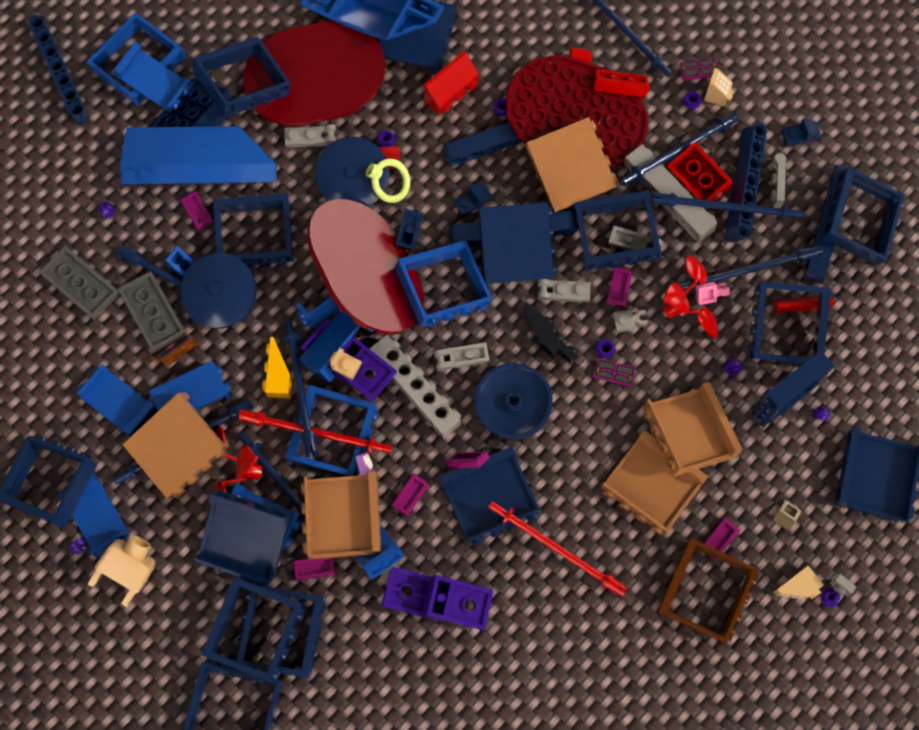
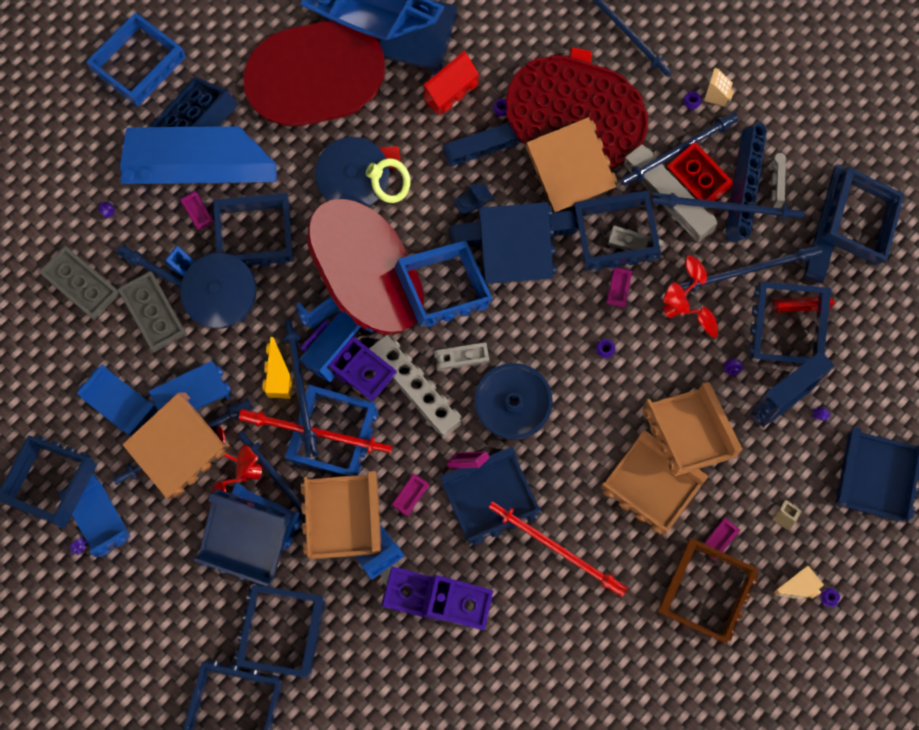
dark blue beam [28,15,89,124] -> none
tan piece [88,535,155,607] -> none
blue panel [114,41,192,113] -> none
clear orange slope [159,335,197,366] -> none
dark blue window [193,37,291,117] -> none
dark blue window [201,577,305,683] -> none
light grey plate [285,124,336,148] -> none
magenta tile [293,558,335,582] -> none
tan bracket [330,348,362,380] -> none
medium lavender tile [355,451,373,475] -> none
dark purple plate [377,130,396,147] -> none
dark blue slope [396,208,424,250] -> none
black slope [523,302,579,367] -> none
light grey plate [537,279,591,302] -> none
tile [593,358,636,387] -> none
red slope [594,69,650,97] -> none
light grey plate [612,310,648,333] -> none
tile [679,58,718,81] -> none
bright pink plate [696,282,730,305] -> none
dark blue slope [781,118,822,148] -> none
light grey plate [830,574,857,596] -> none

